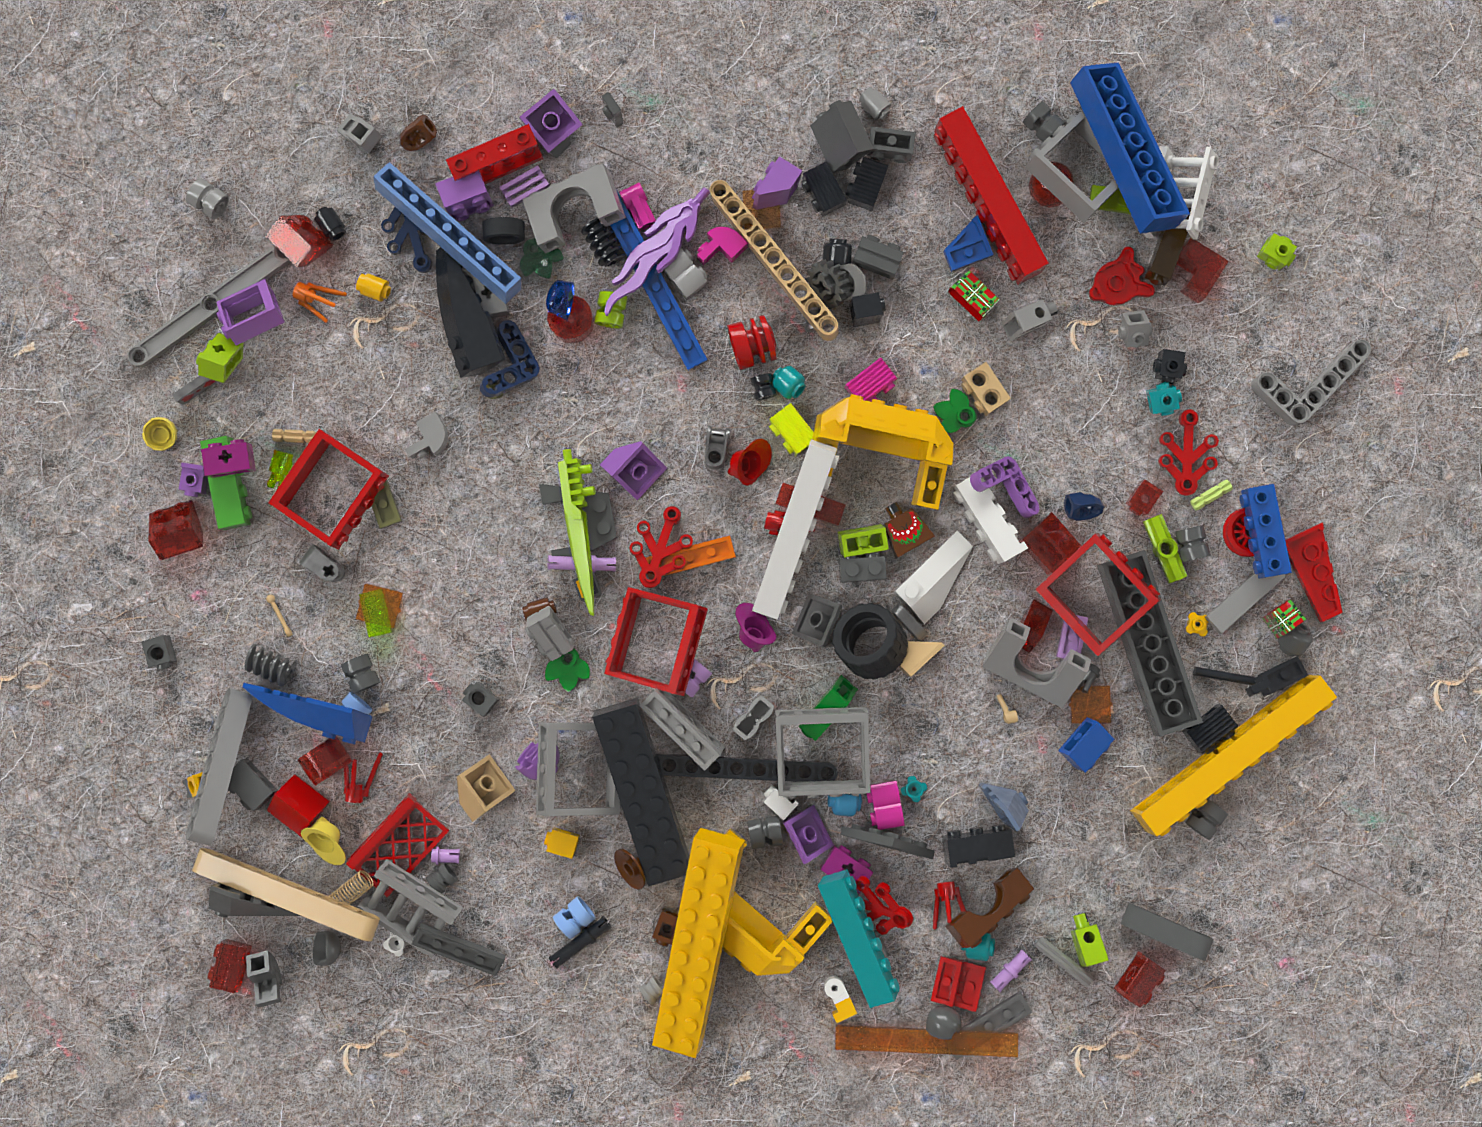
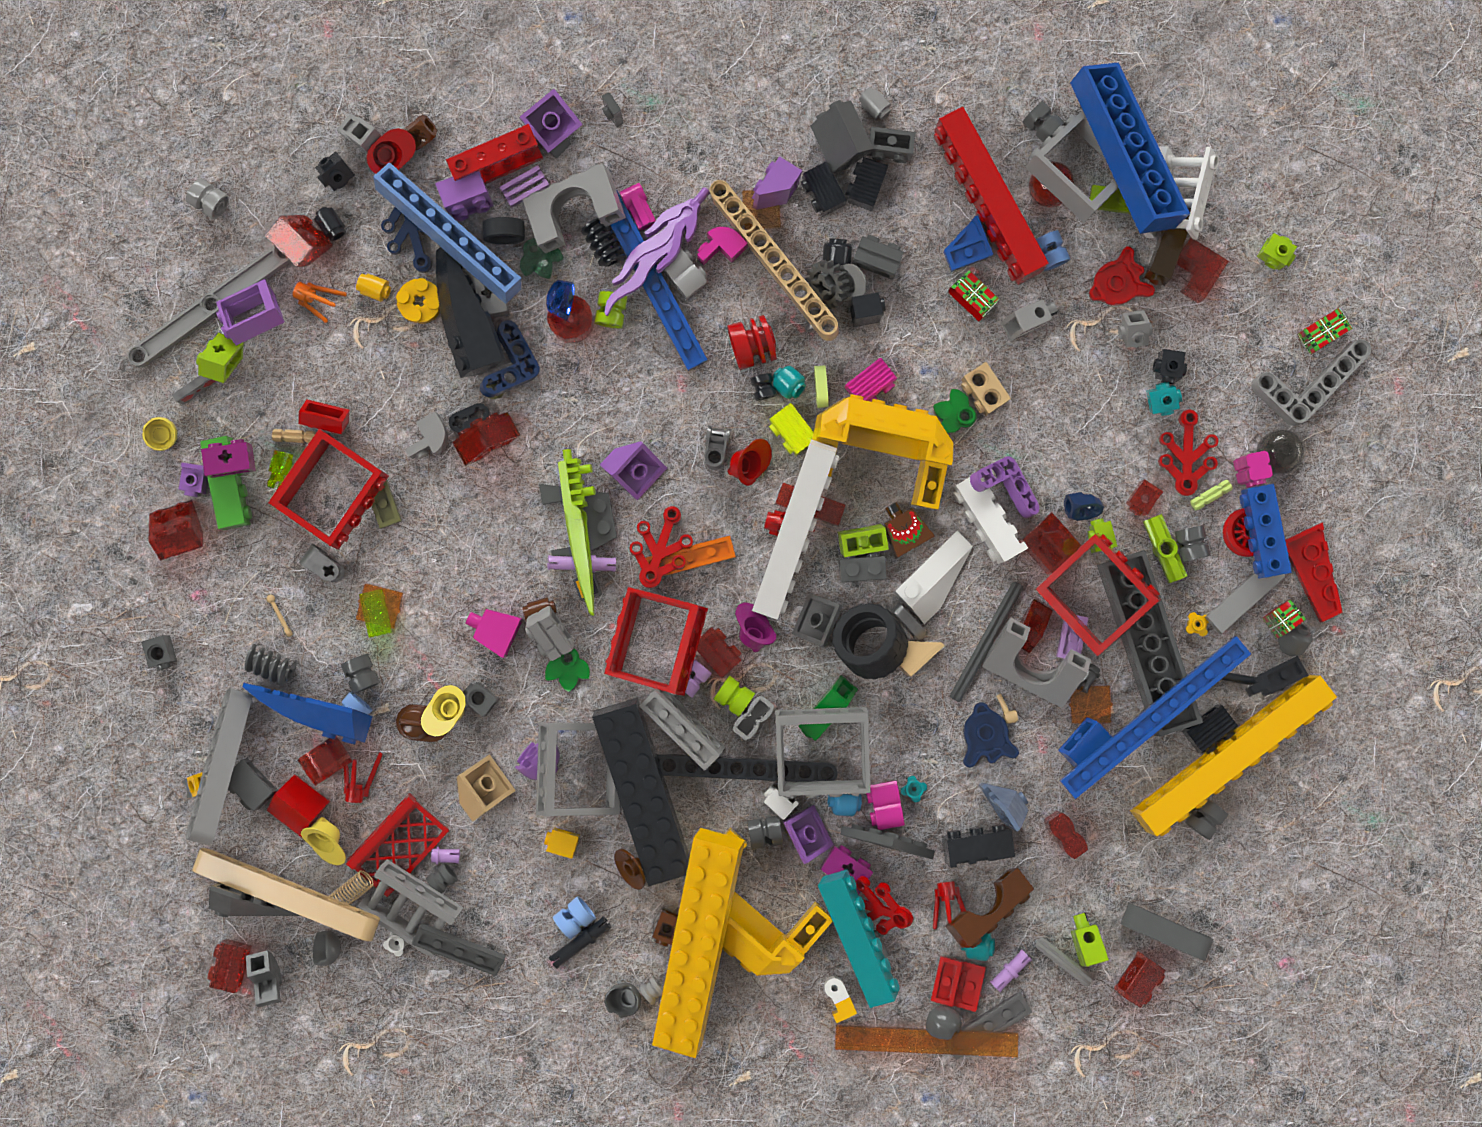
none -> red piece [298,399,350,435]
none -> black brick [315,151,355,192]
none -> red piece [366,128,416,174]
none -> yellow plate [396,278,440,324]
none -> reddish brown piece [396,704,447,742]
none -> light yellow piece [421,685,466,736]
none -> black beam [449,403,491,434]
none -> clear red brick [452,412,520,466]
none -> dark pink torso [465,609,523,658]
none -> dark grey hair [604,982,642,1018]
none -> clear red brick [697,627,742,678]
none -> lime wheel [713,675,755,717]
none -> yellowish green beam [814,365,829,408]
none -> dark grey axle [950,582,1023,702]
none -> dark blue tile [963,702,1019,768]
none -> medium blue wheel [1036,230,1071,271]
none -> clear red brick [1044,810,1088,859]
none -> blue plate [1059,636,1251,799]
none -> lime brick [1088,518,1118,553]
none -> dark pink brick [1233,451,1273,488]
none -> clear smoke cylinder [1257,429,1304,475]
none -> piece [1297,308,1353,355]

